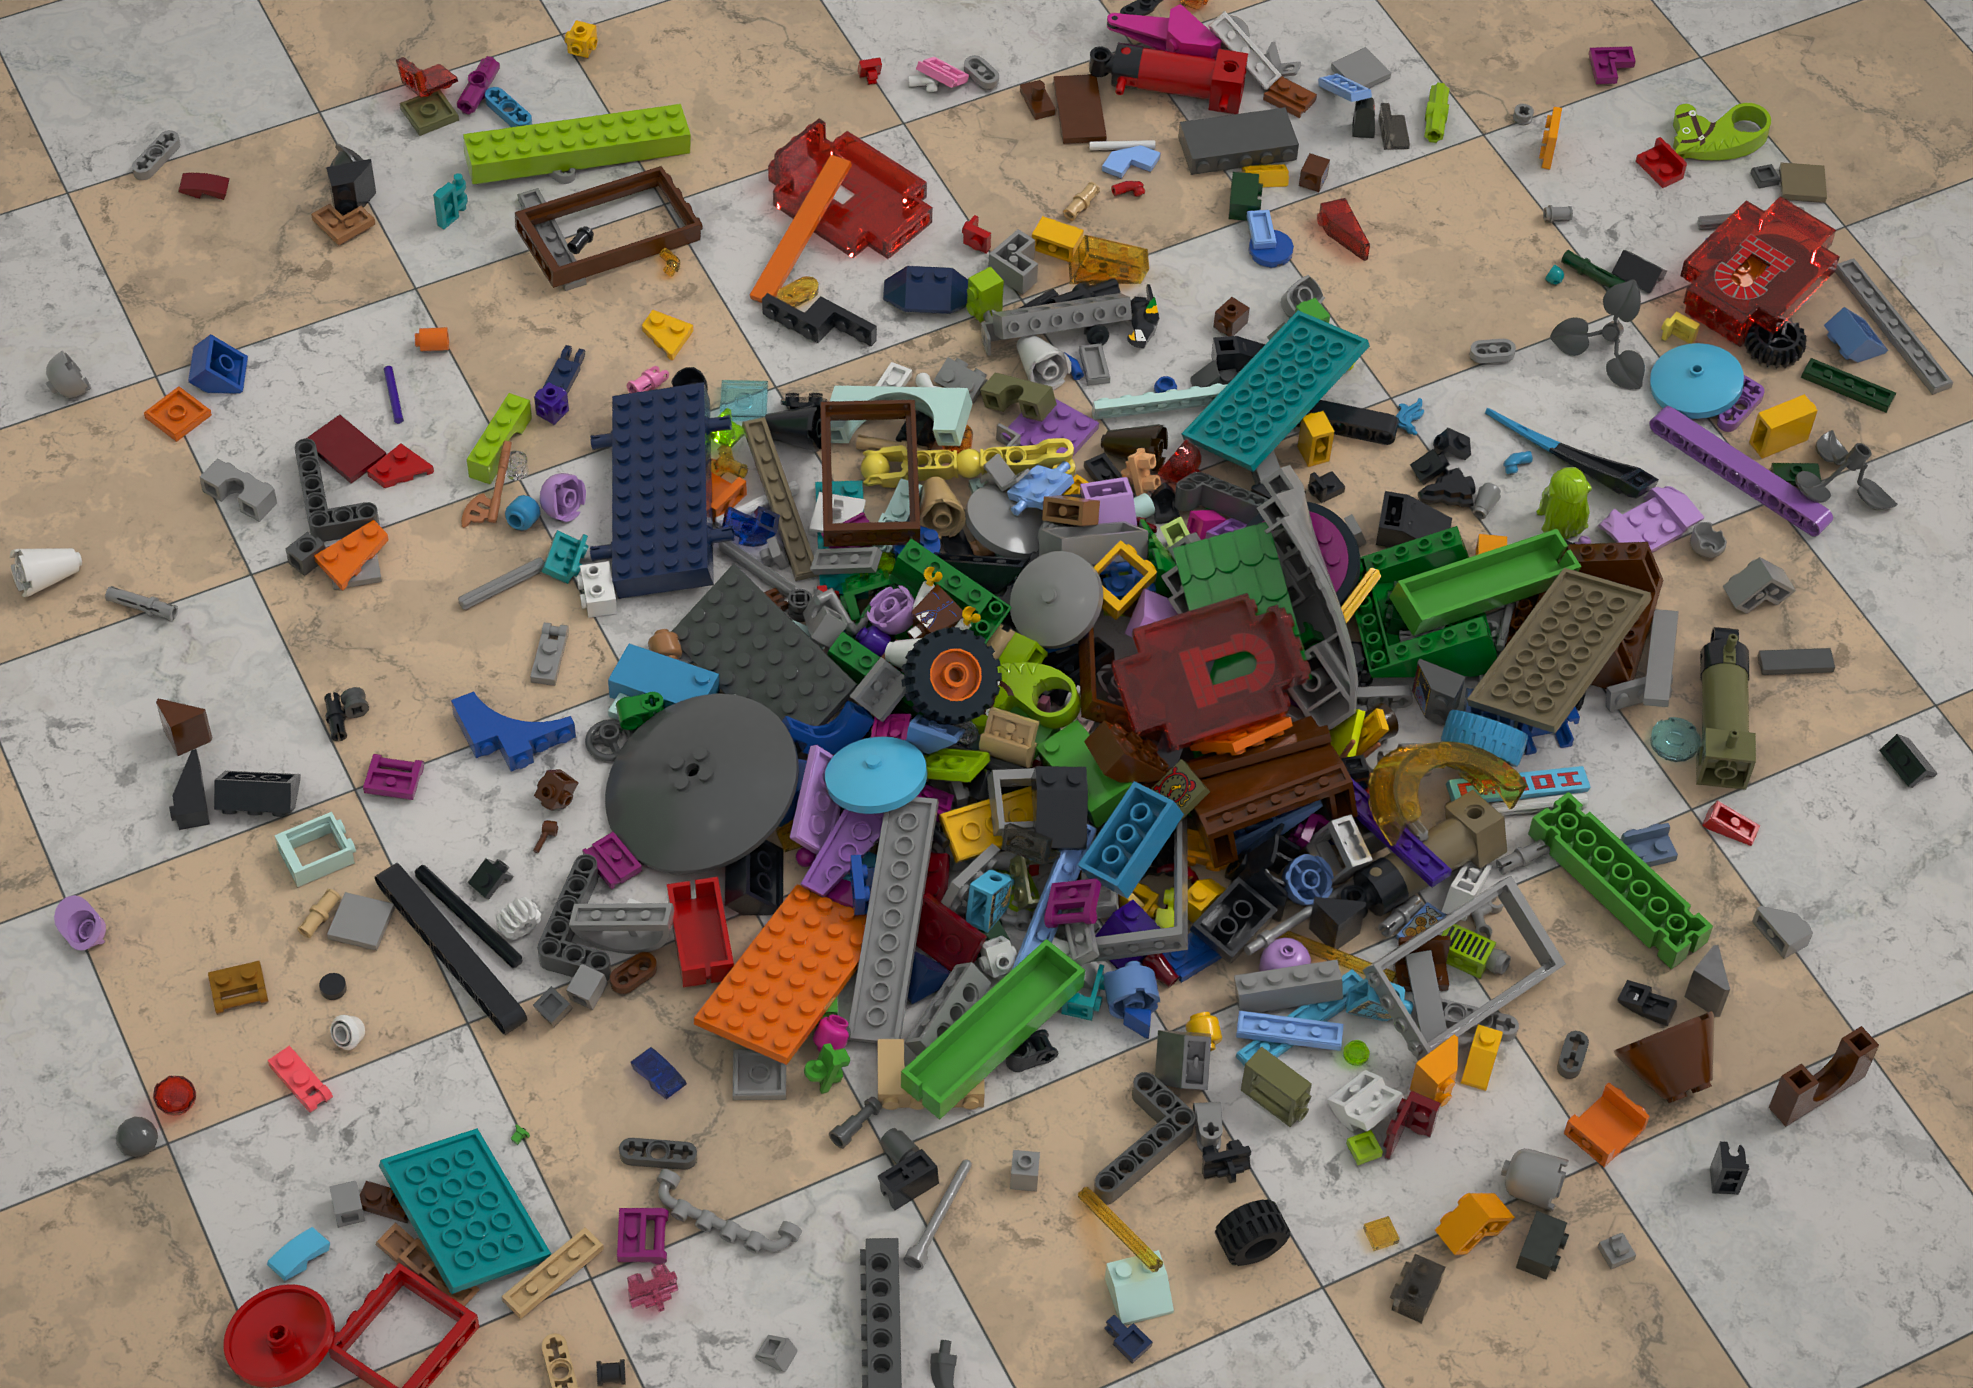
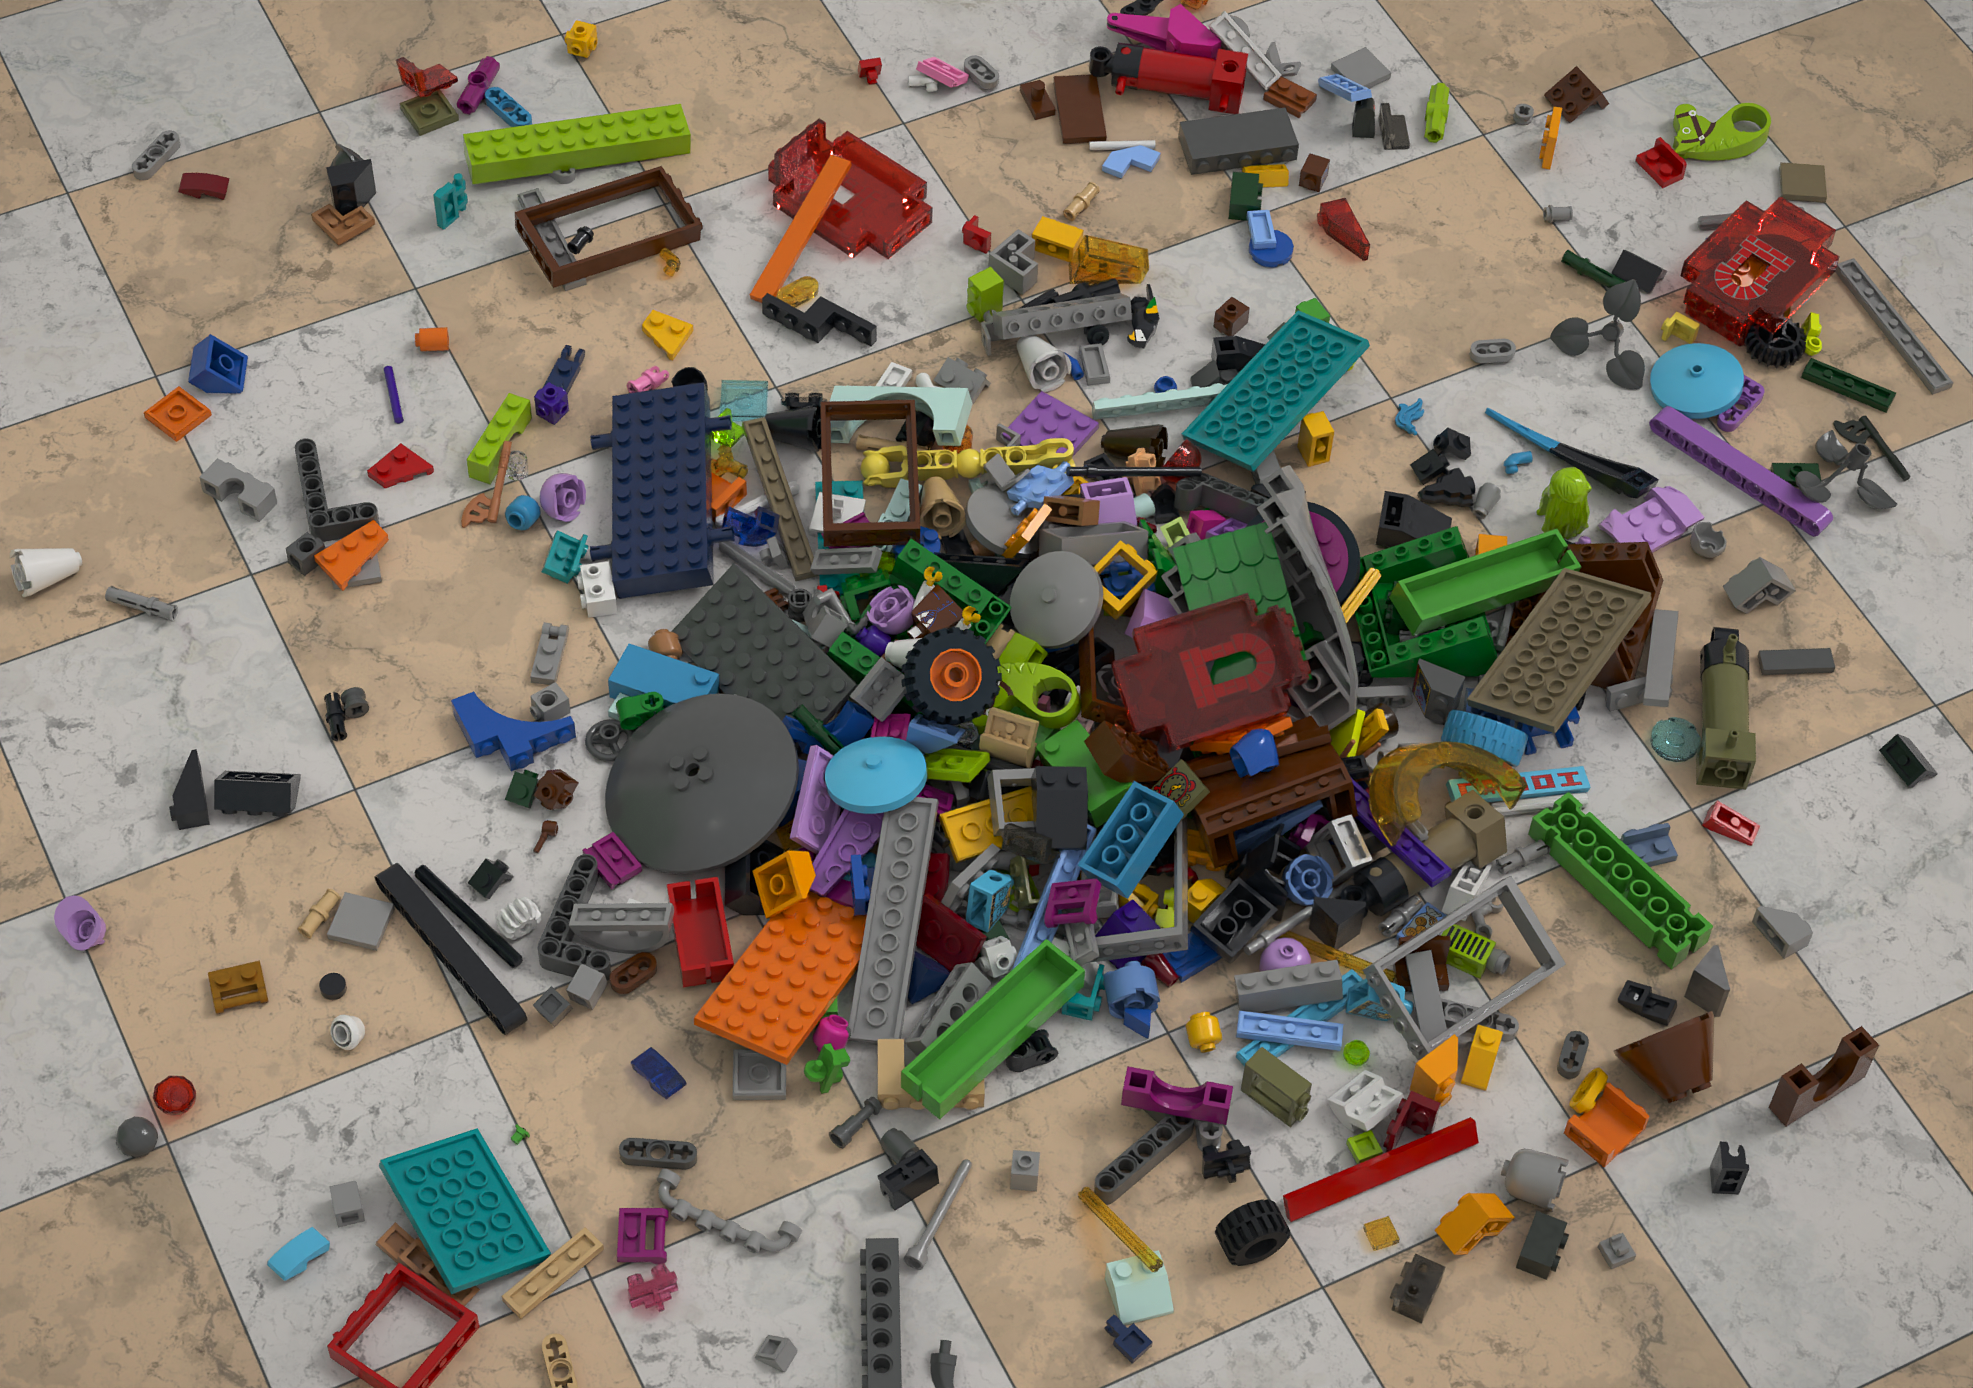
light grey cylinder [46,351,91,398] -> none
reddish brown slope [156,698,212,756] -> none
red dish [223,1284,335,1388] -> none
coral plate [267,1045,333,1113] -> none
light aqua window [274,812,356,887] -> none
dark red tile [307,414,387,483] -> none
reddish brown plate [360,1181,409,1224] -> none
magenta plate [363,754,424,800] -> none
light grey axle [458,557,544,610] -> none
black bush [596,1359,626,1386] -> none
dark blue wedge [883,266,968,314] -> none
olive arch [980,372,1057,422] -> none
red arm [1111,181,1145,197] -> none
flat silver slope [1155,1030,1211,1090] -> none
light grey piece [1280,275,1325,317] -> none
black beam [1296,400,1399,445] -> none
black bracket [1308,471,1345,503] -> none
light grey tile [1344,514,1367,547] -> none
teal hinge [1545,265,1564,284] -> none
magenta plate [1589,46,1636,84] -> none
yellow brick [1749,394,1818,459] -> none
dark grey tile [1750,164,1780,188] -> none
medium blue slope [1824,307,1889,363] -> none
none -> dark green bracket [505,769,539,808]
none -> light grey brick [530,682,571,722]
none -> light orange slope [752,850,816,919]
none -> dark green pin [791,704,844,756]
none -> light orange plate [1002,504,1052,558]
none -> black bar [1066,464,1202,479]
none -> magenta arch [1121,1066,1233,1125]
none -> blue piece [1230,728,1279,778]
none -> red tile [1283,1117,1479,1222]
none -> reddish brown bracket [1544,66,1609,123]
none -> yellow plate [1569,1067,1608,1113]
none -> neon yellow plate [1801,312,1822,356]
none -> pearl dark grey piece [1833,415,1911,481]

